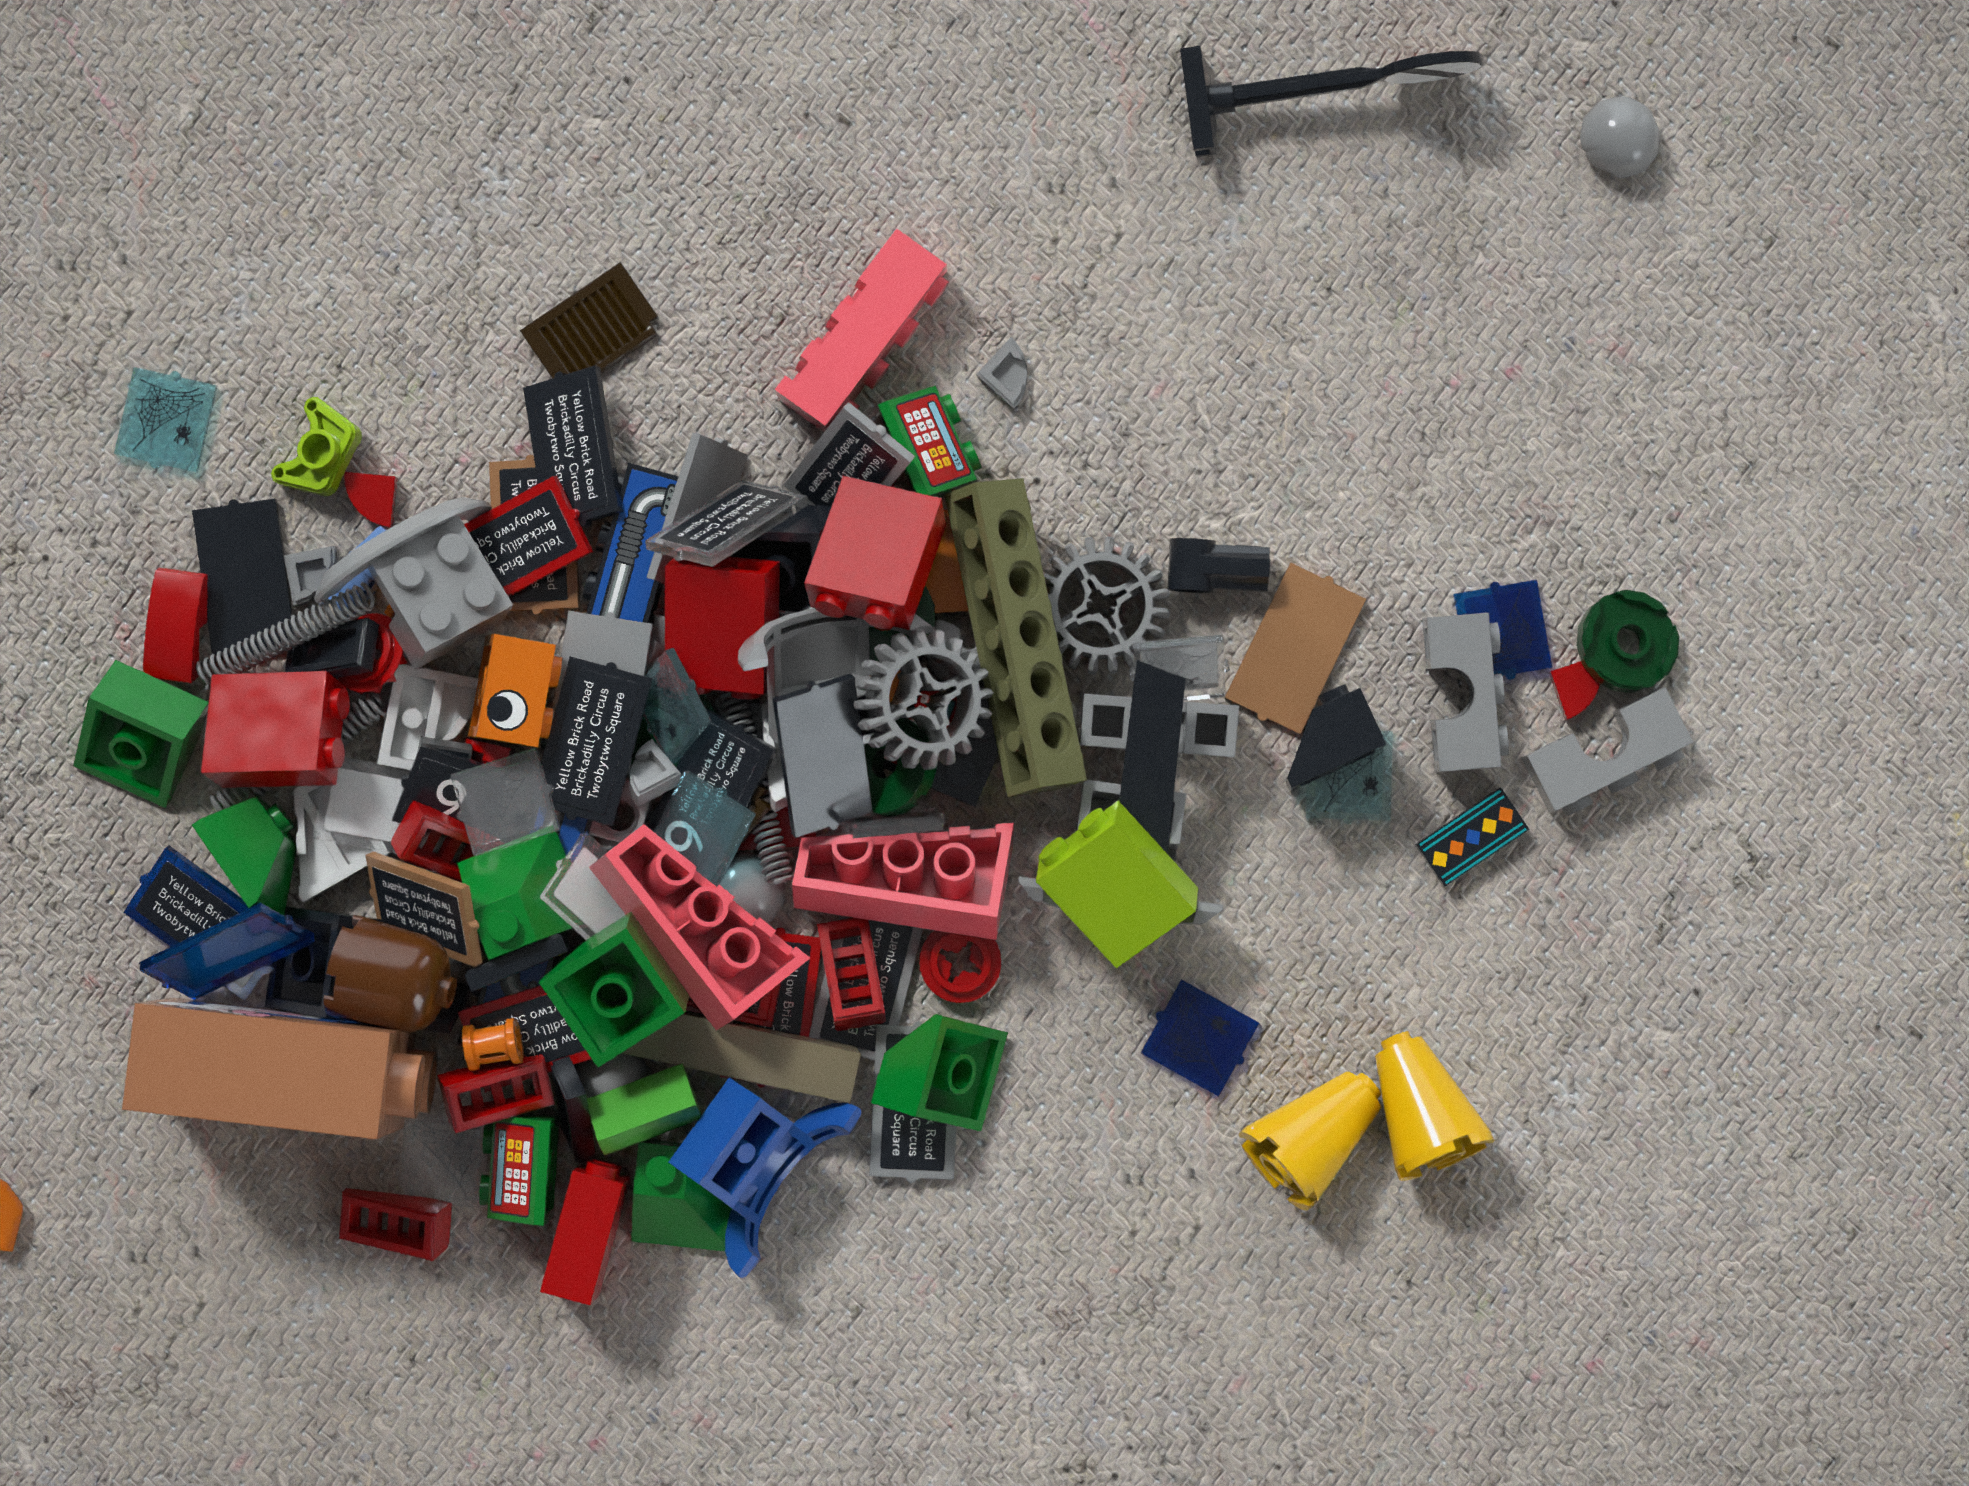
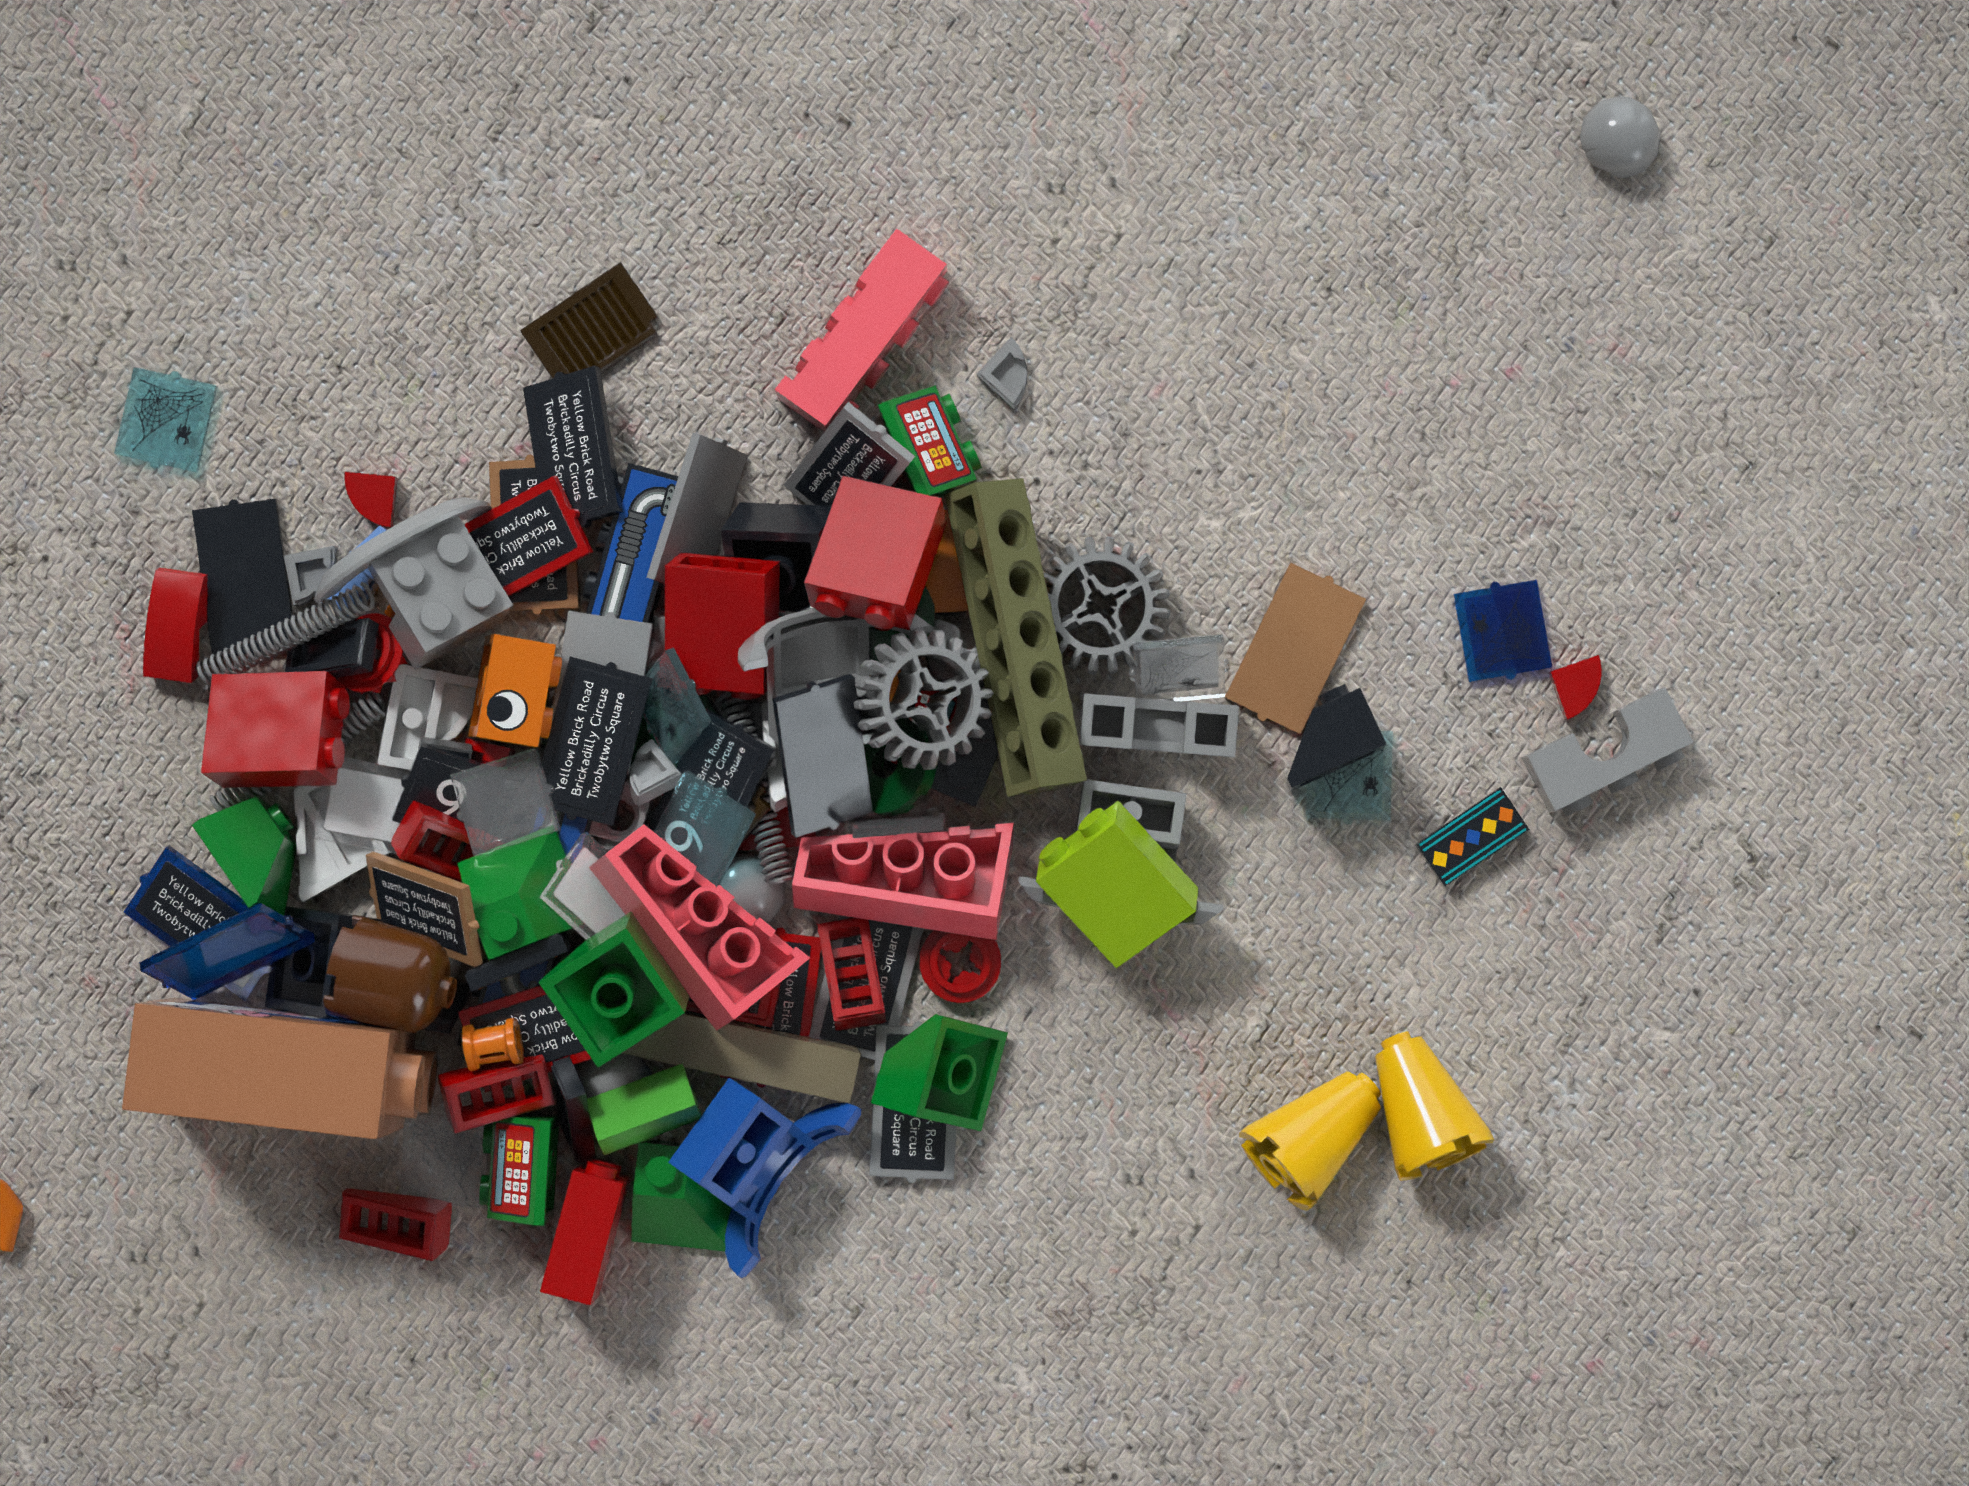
green slope [73,660,209,808] -> none
lime piece [271,397,362,497] -> none
piece [645,480,808,567] -> none
black sticker [1119,660,1186,854] -> none
clear blue piece [1140,979,1259,1097] -> none
black piece [1167,538,1270,593] -> none
black piece [1180,46,1484,157] -> none
light grey arch [1422,613,1509,772] -> none
dark green tile [1576,590,1679,693] -> none

